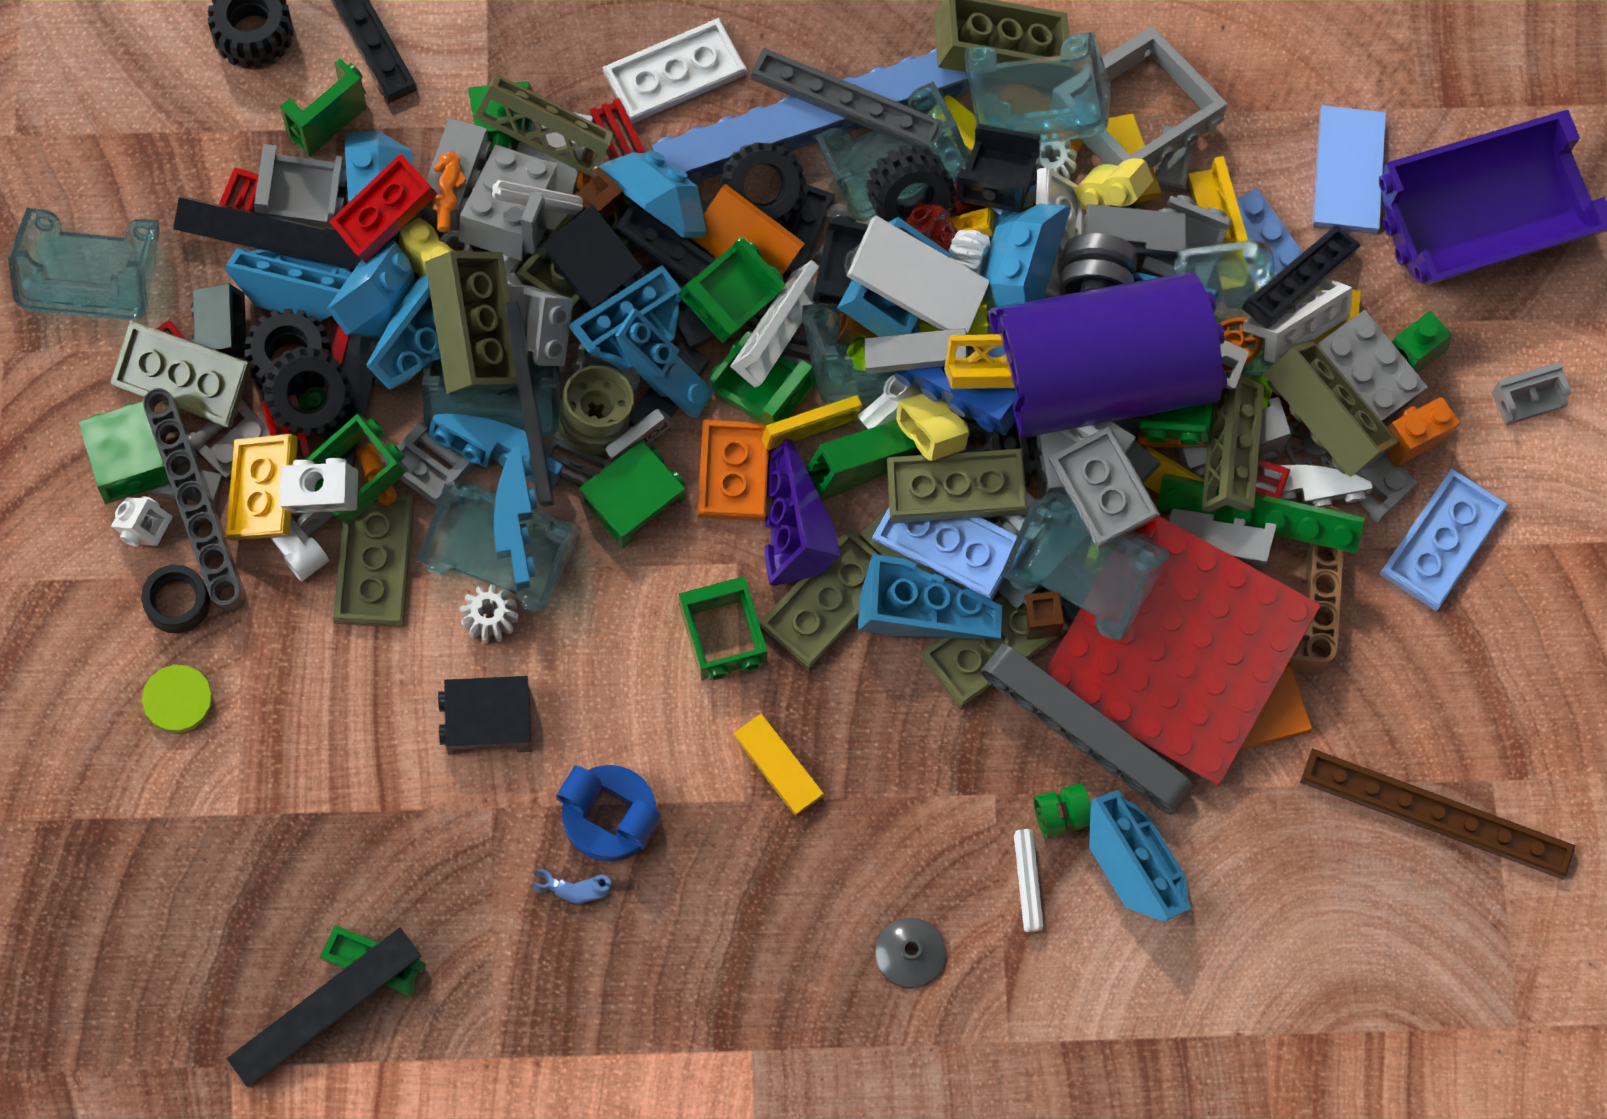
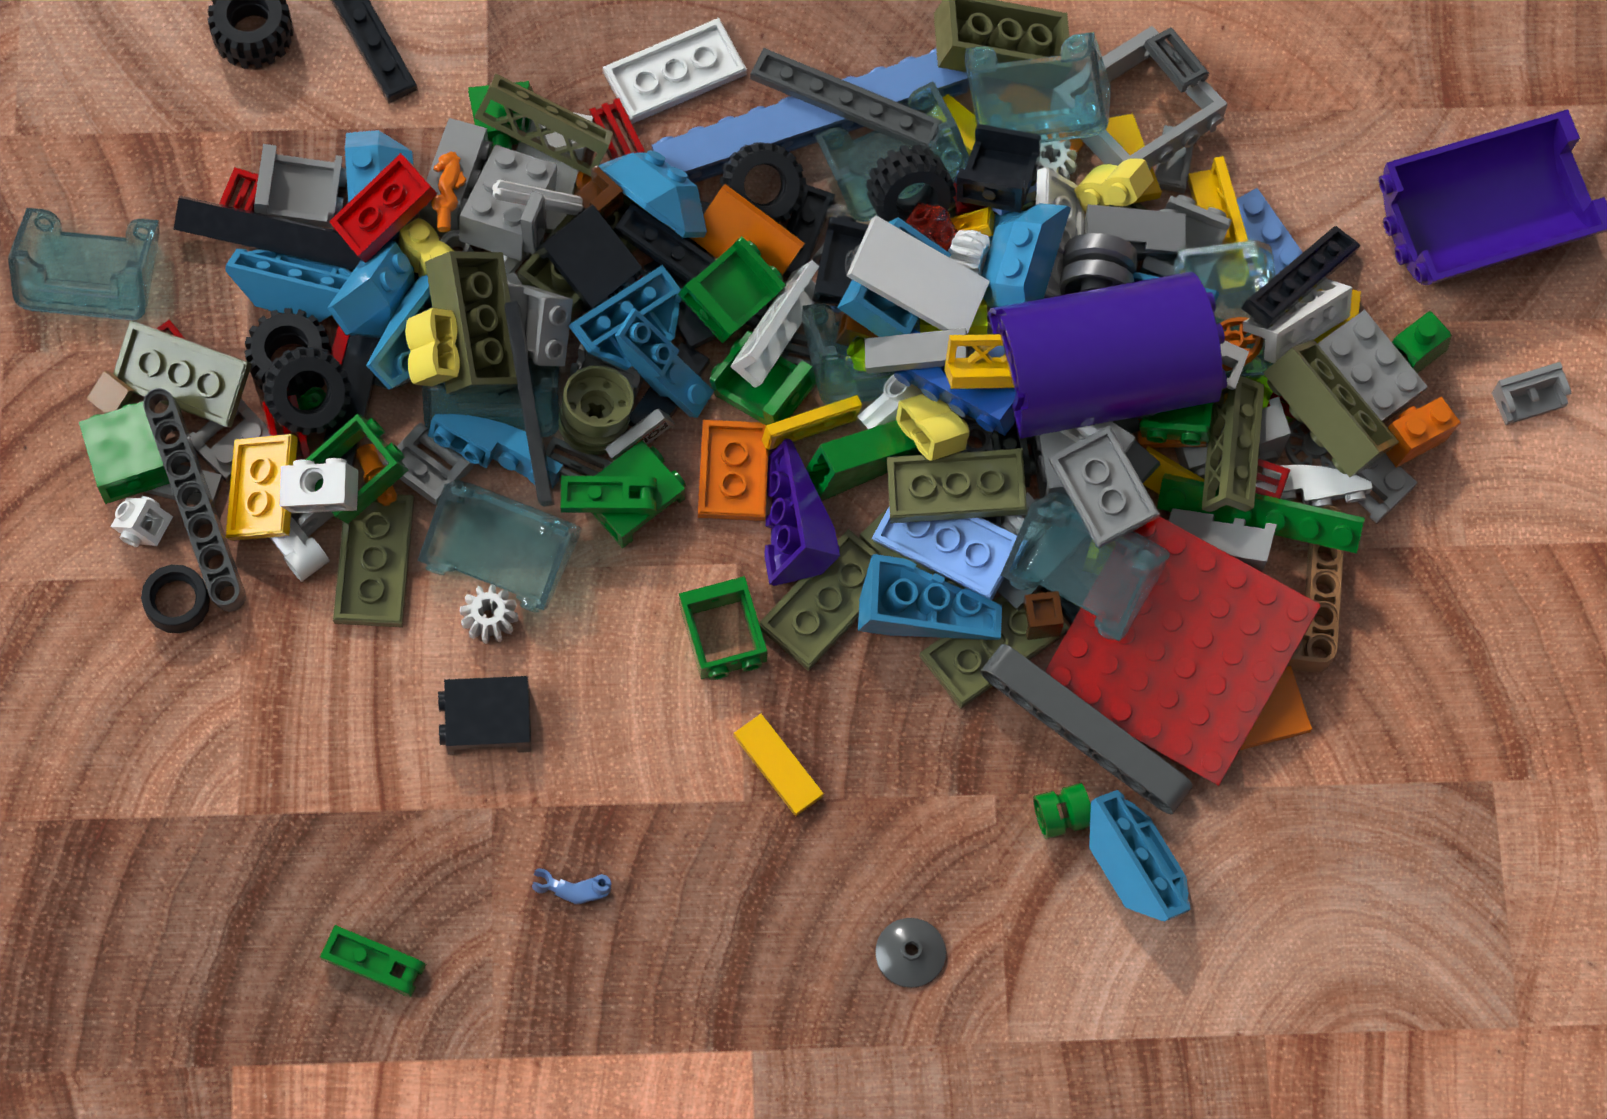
lime tile [142,665,213,734] -> none
pearl dark grey brick [191,283,247,358] -> none
black tile [226,927,423,1088] -> none
green panel [280,58,367,157] -> none
dark azure slope [494,446,537,590] -> none
blue piece [556,765,662,861] -> none
white axle [1014,829,1043,932] -> none
reddish brown tile [1300,748,1576,880] -> none
light blue tile [1312,105,1386,234] -> none
light blue tile [1379,468,1508,612] -> none
none -> tile [87,371,134,413]
none -> light yellow brick [405,308,460,387]
none -> green plate [560,476,657,515]
none -> dark grey tile [1144,27,1209,93]

